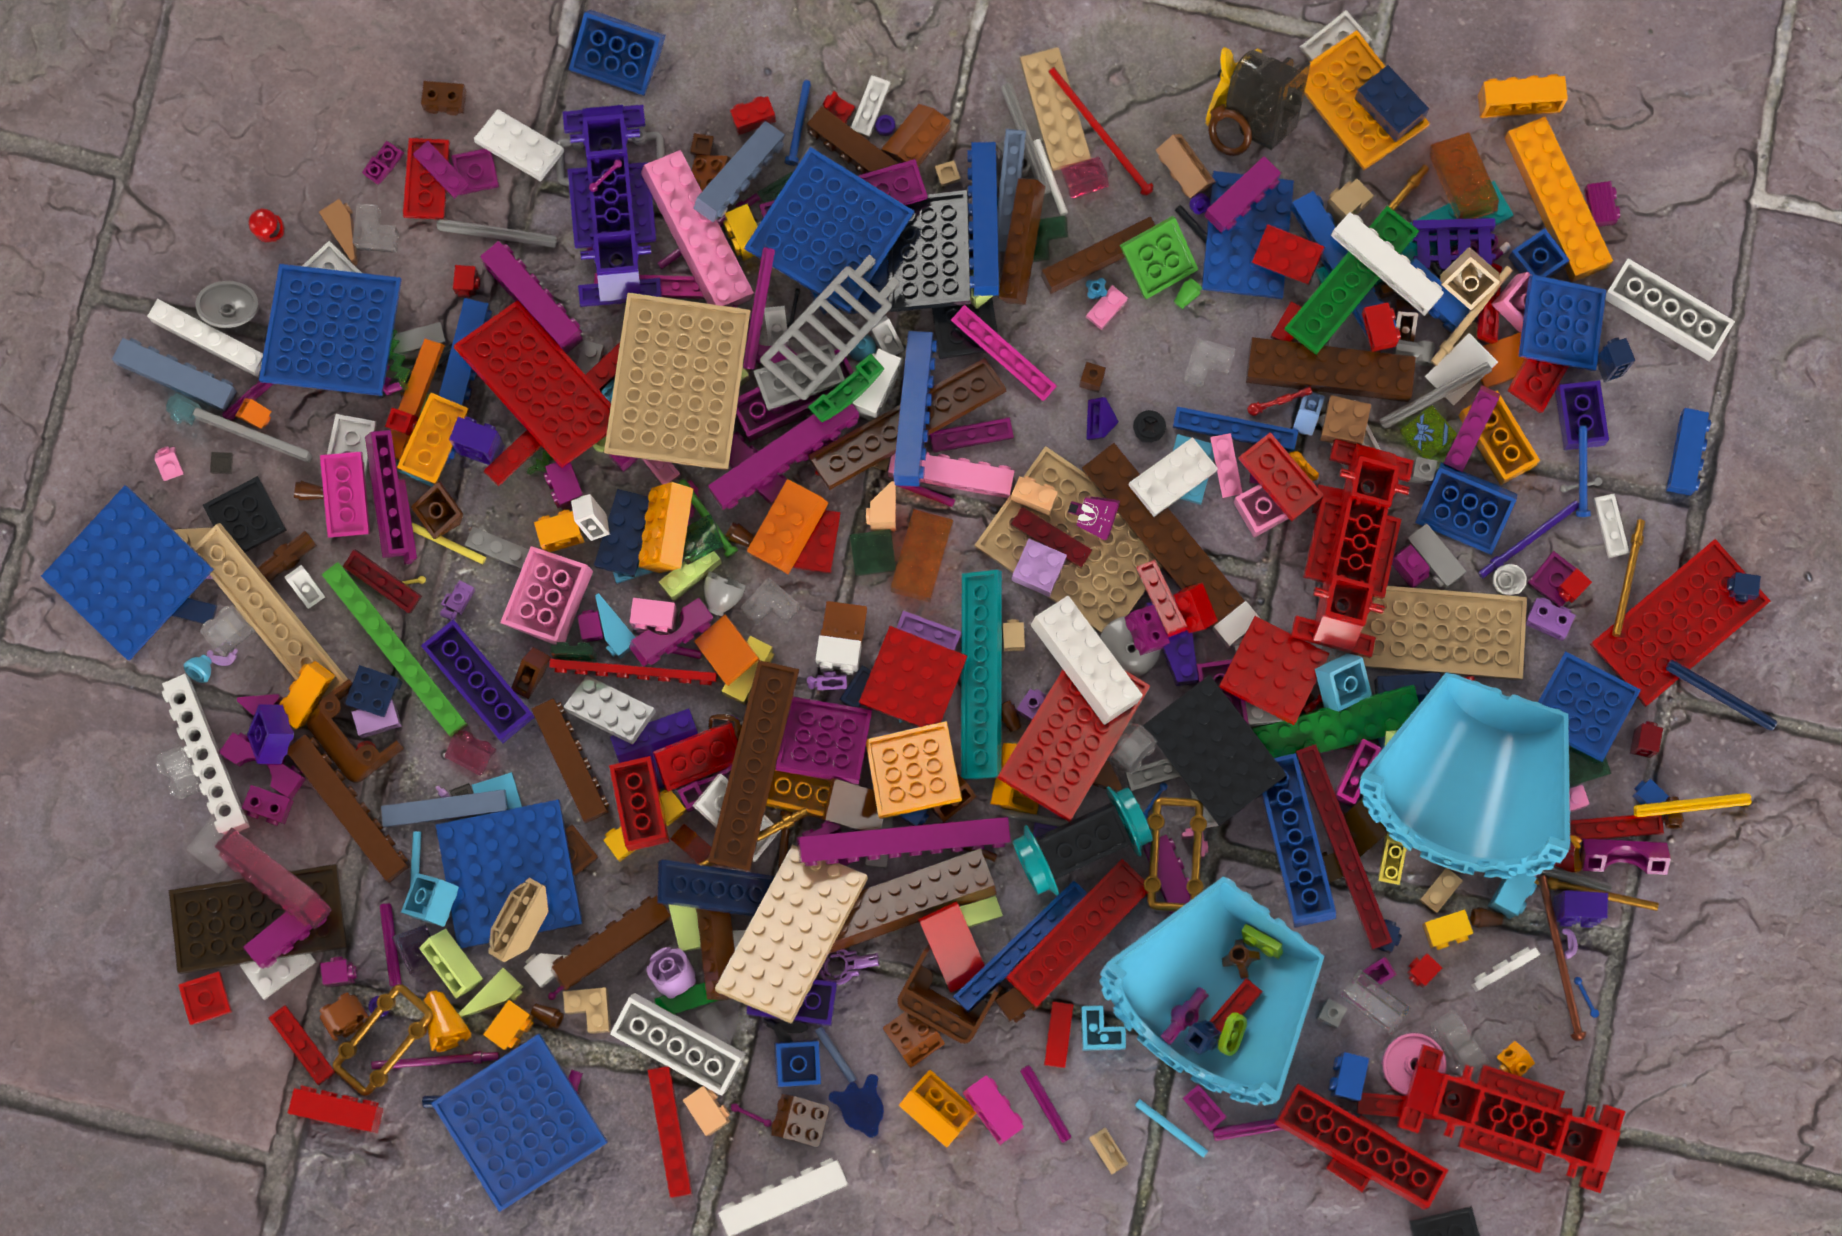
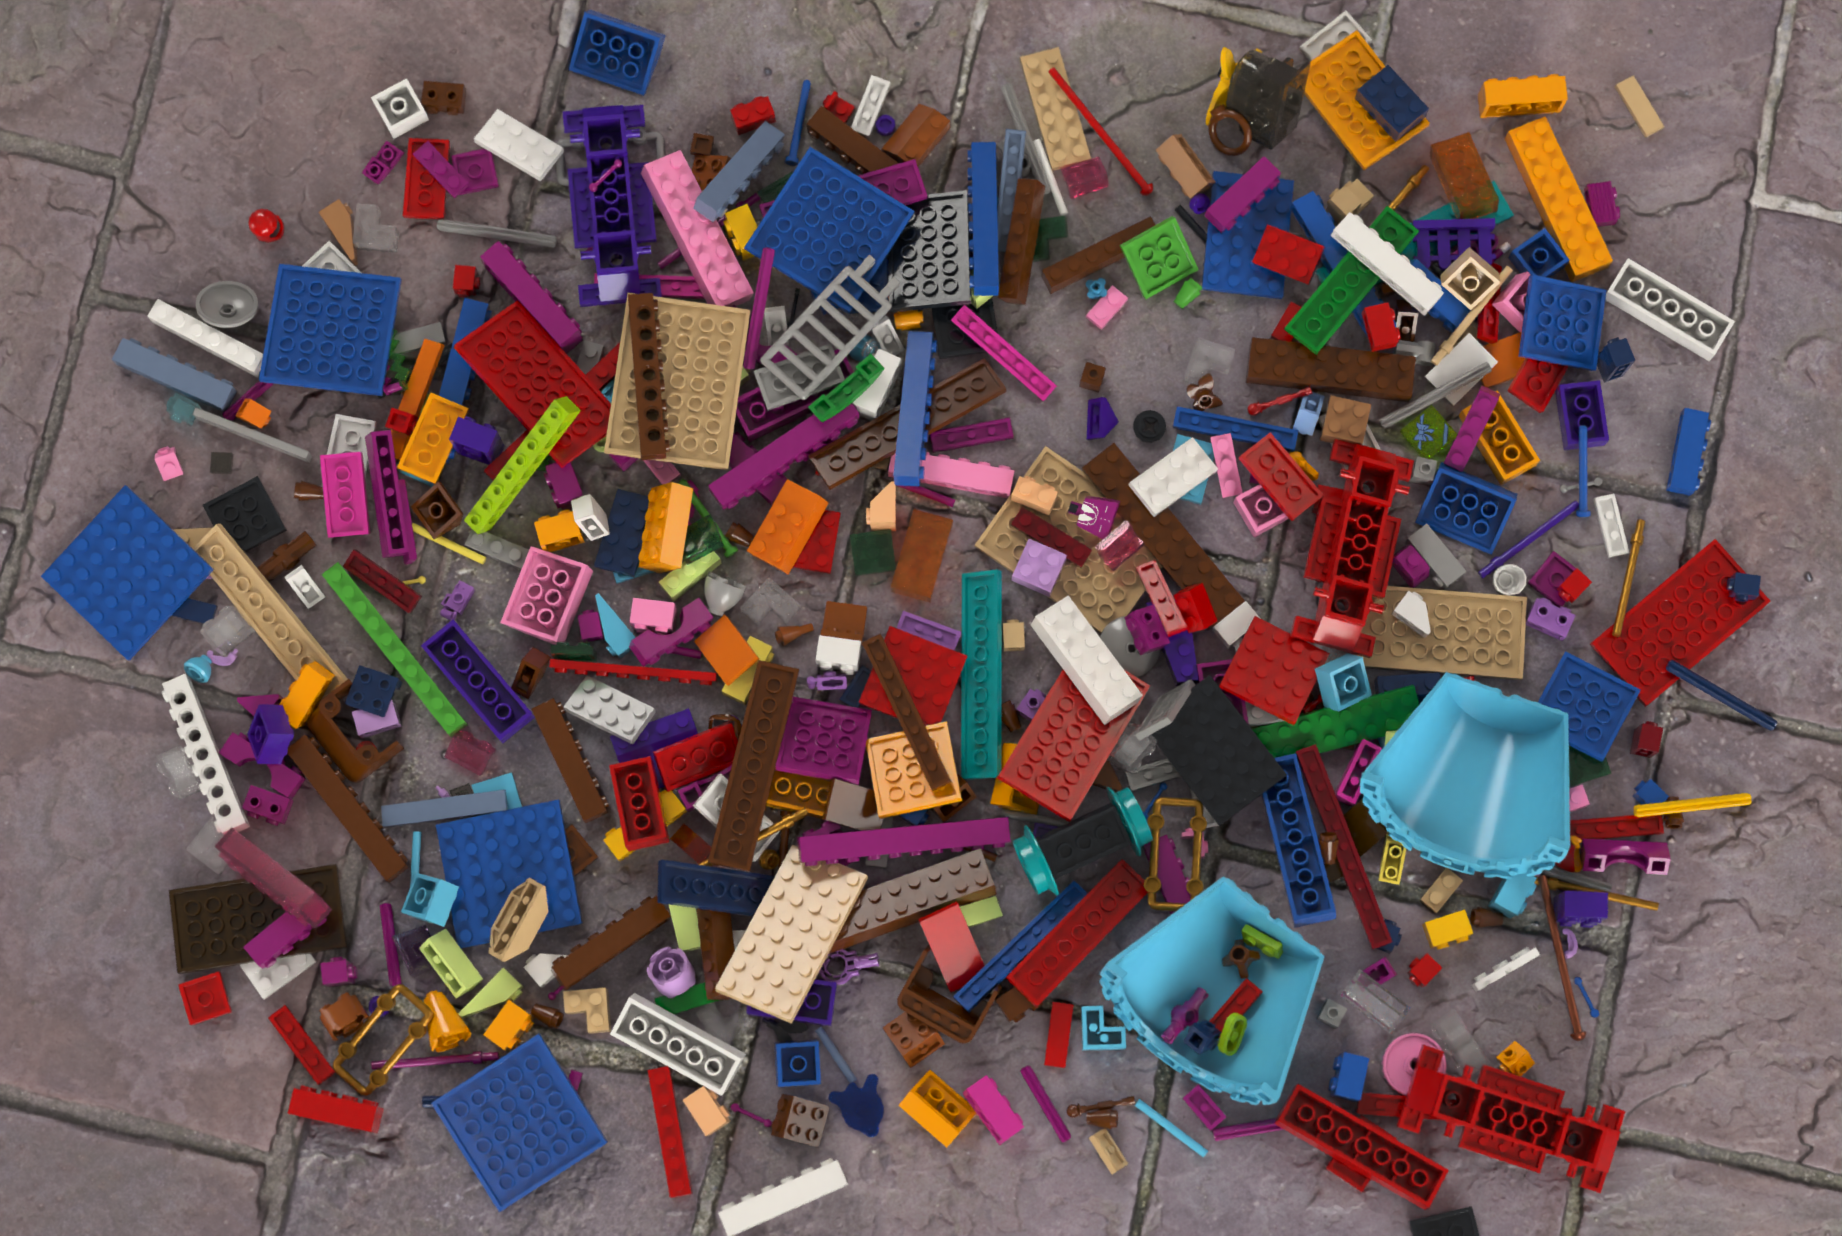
tan plate [935,160,961,187] -> none
none -> white brick [371,79,429,139]
none -> lime brick [464,396,581,534]
none -> reddish brown brick [628,293,670,460]
none -> pearl gold plate [759,849,779,870]
none -> dark orange cone [775,623,814,646]
none -> clear tile [861,339,881,358]
none -> reddish brown plate [862,633,952,791]
none -> light orange brick [894,310,924,331]
none -> reddish brown piece [1066,1096,1135,1118]
none -> reddish brown cone [1087,1108,1118,1130]
none -> clear pink bracket [1095,520,1144,571]
none -> light grey tile [1135,679,1195,741]
none -> reddish brown animal [1186,373,1223,411]
none -> reddish brown cone [1318,832,1339,864]
none -> white slope [1392,591,1431,638]
none -> tan tile [1615,75,1664,138]

